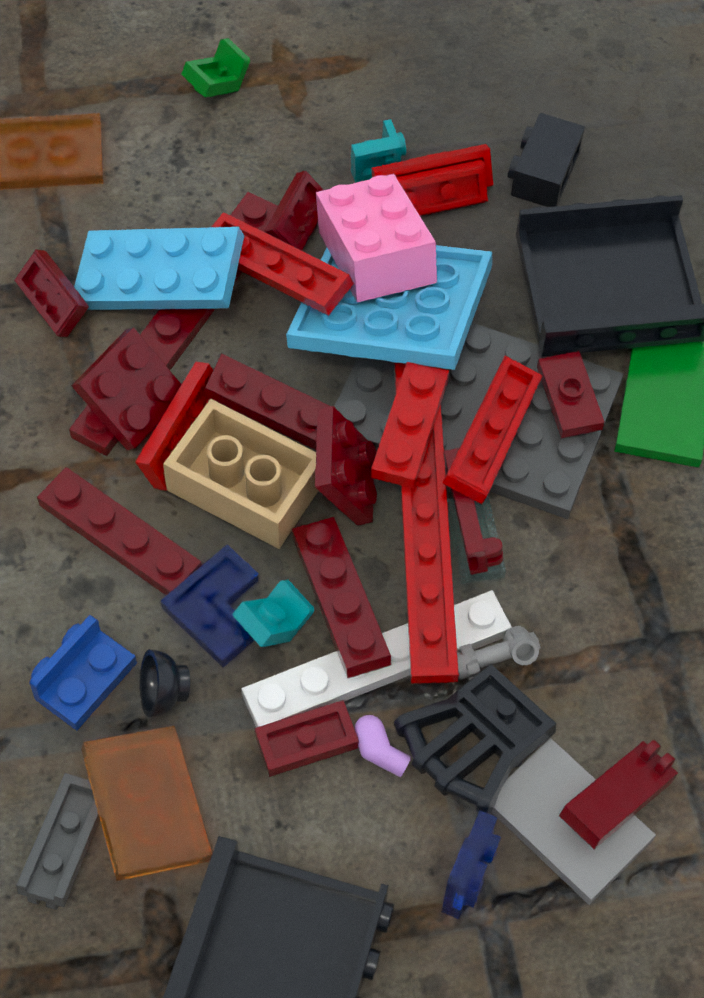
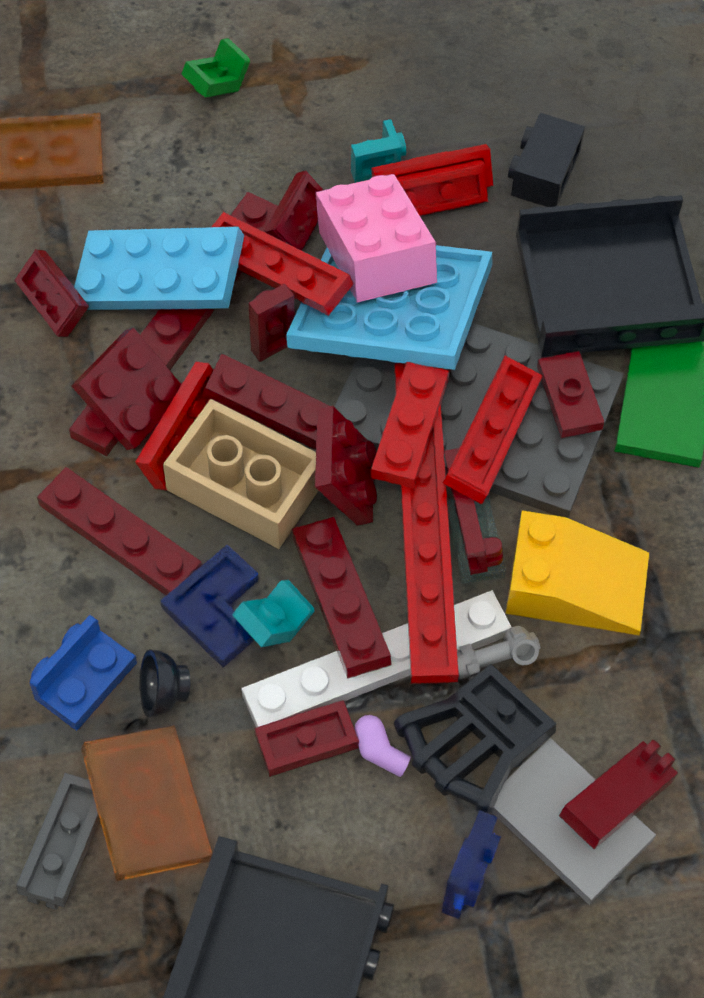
none -> dark red plate [249,284,295,362]
none -> yellow slope [505,511,649,635]

